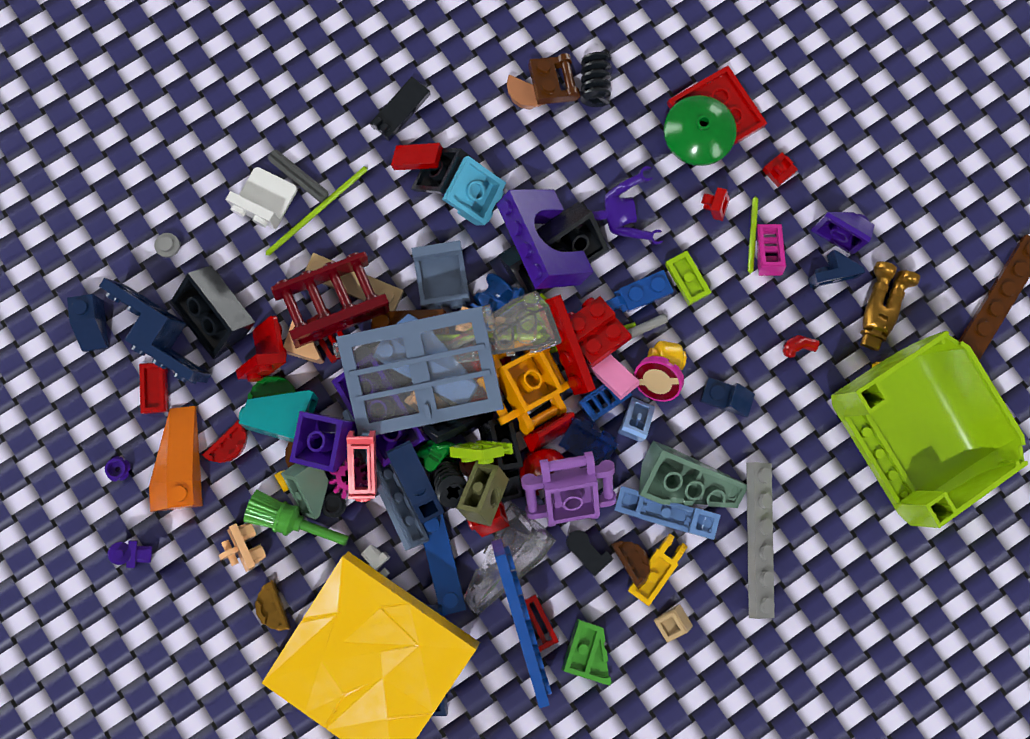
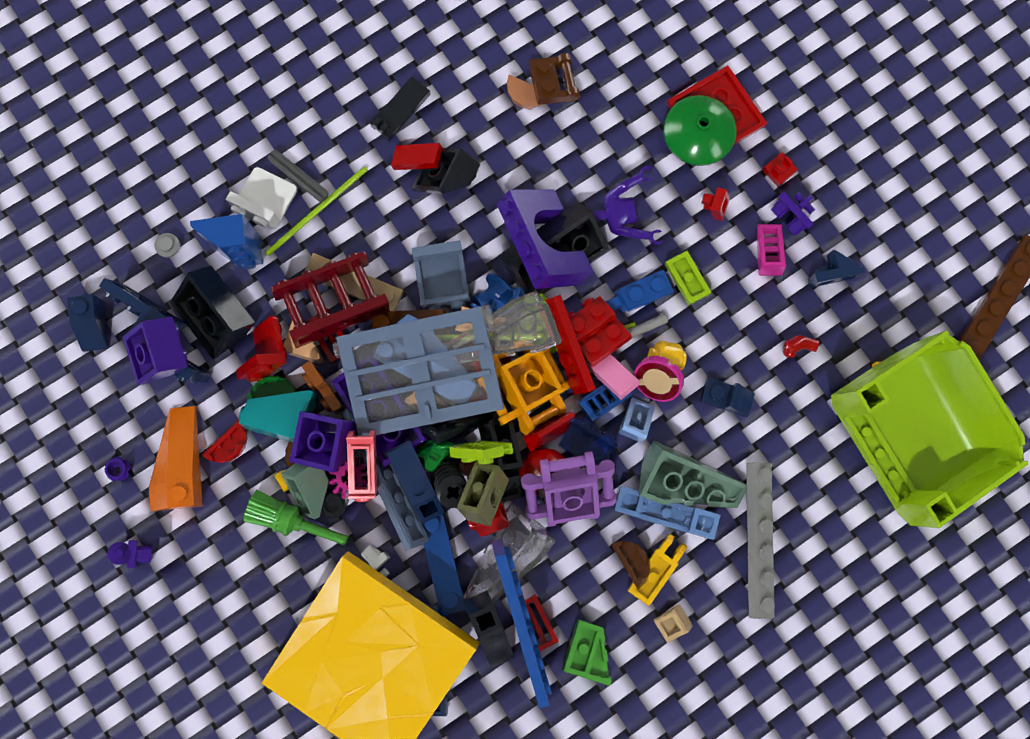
red tile [139,363,169,414] -> none
light nougat hips [218,523,266,572] -> none
pearl gold tile [255,580,291,631] -> none
medium azure plate [442,156,506,226] -> none
black leg [566,530,614,576] -> none
black piece [580,52,612,107] -> none
lime axle [747,196,758,274] -> none
dark purple slope [810,212,875,255] -> none
pearl gold piece [860,261,920,351] -> none
none -> dark purple slope [123,317,188,386]
none -> blue slope [190,214,263,269]
none -> dark orange plate [302,361,345,415]
none -> black slope [463,591,514,667]
none -> dark purple hips [771,192,815,236]

